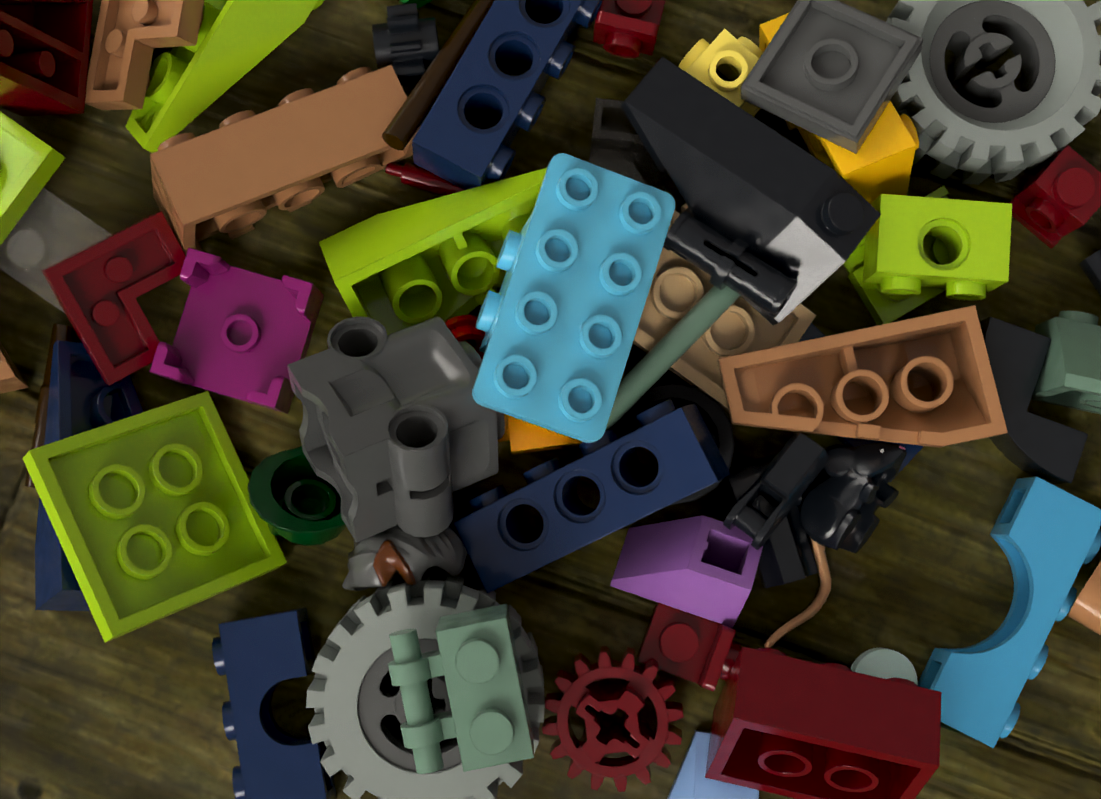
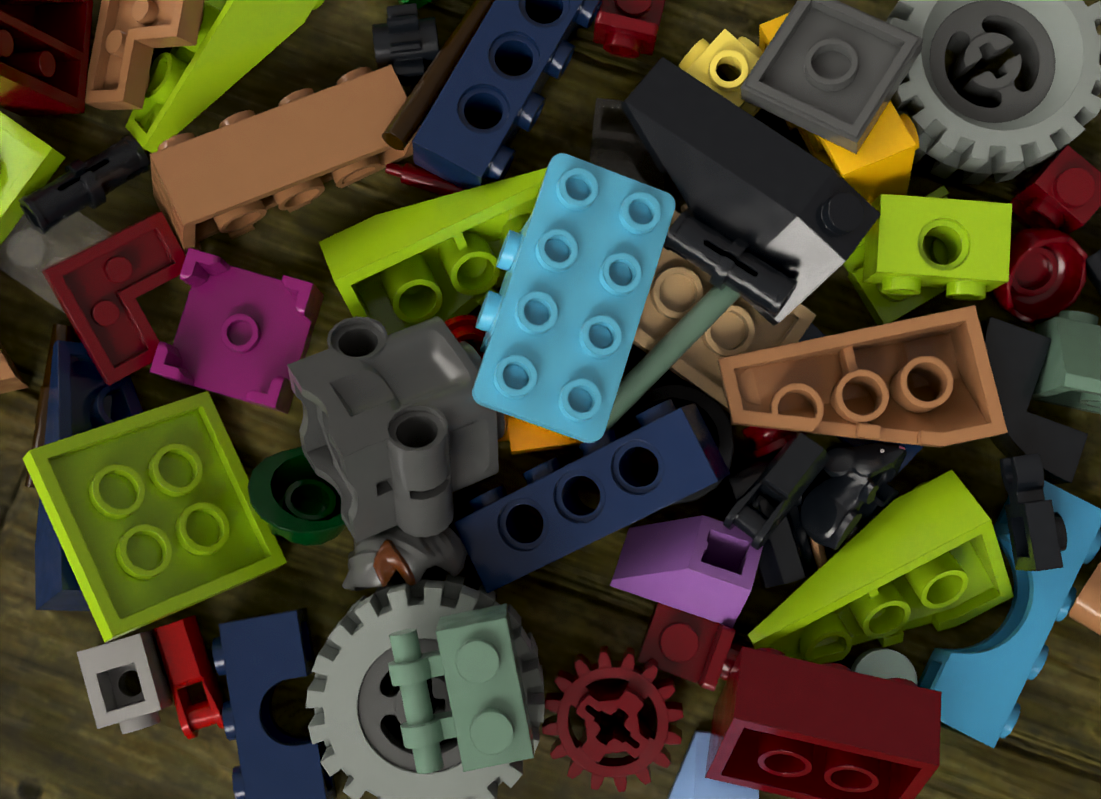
none -> black pin [19,135,150,235]
none -> light grey brick [77,630,174,734]
none -> red bar [152,615,225,740]
none -> dark red bush [742,426,807,459]
none -> lime wedge [748,470,1014,664]
none -> dark red hair [992,227,1088,324]
none -> black plate [1000,453,1067,571]

